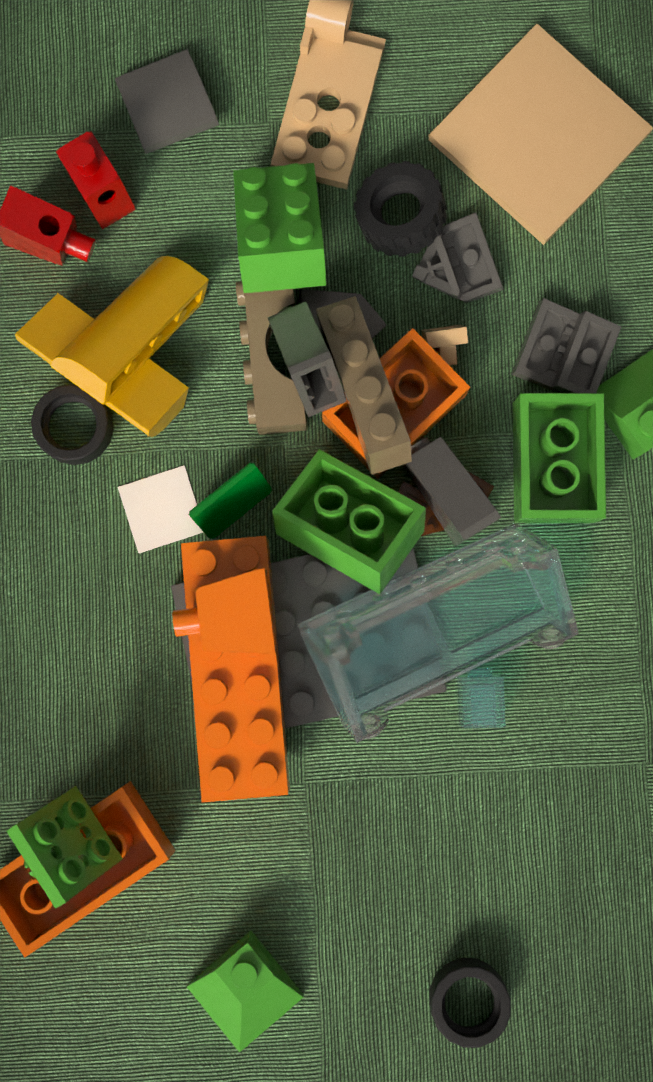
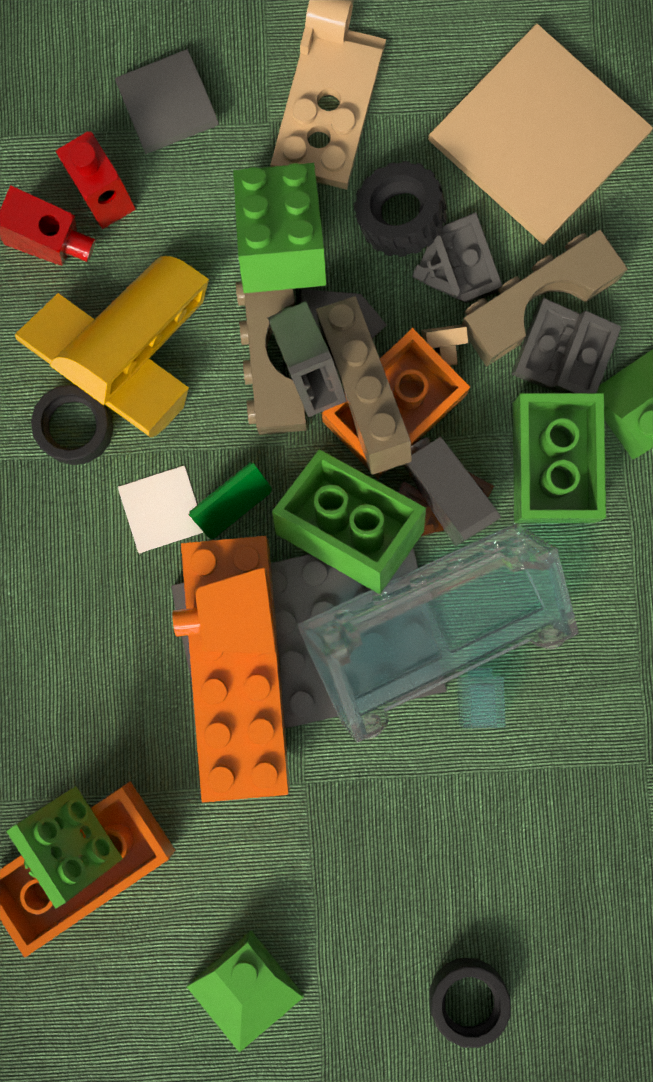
none -> dark tan arch [462,230,628,367]

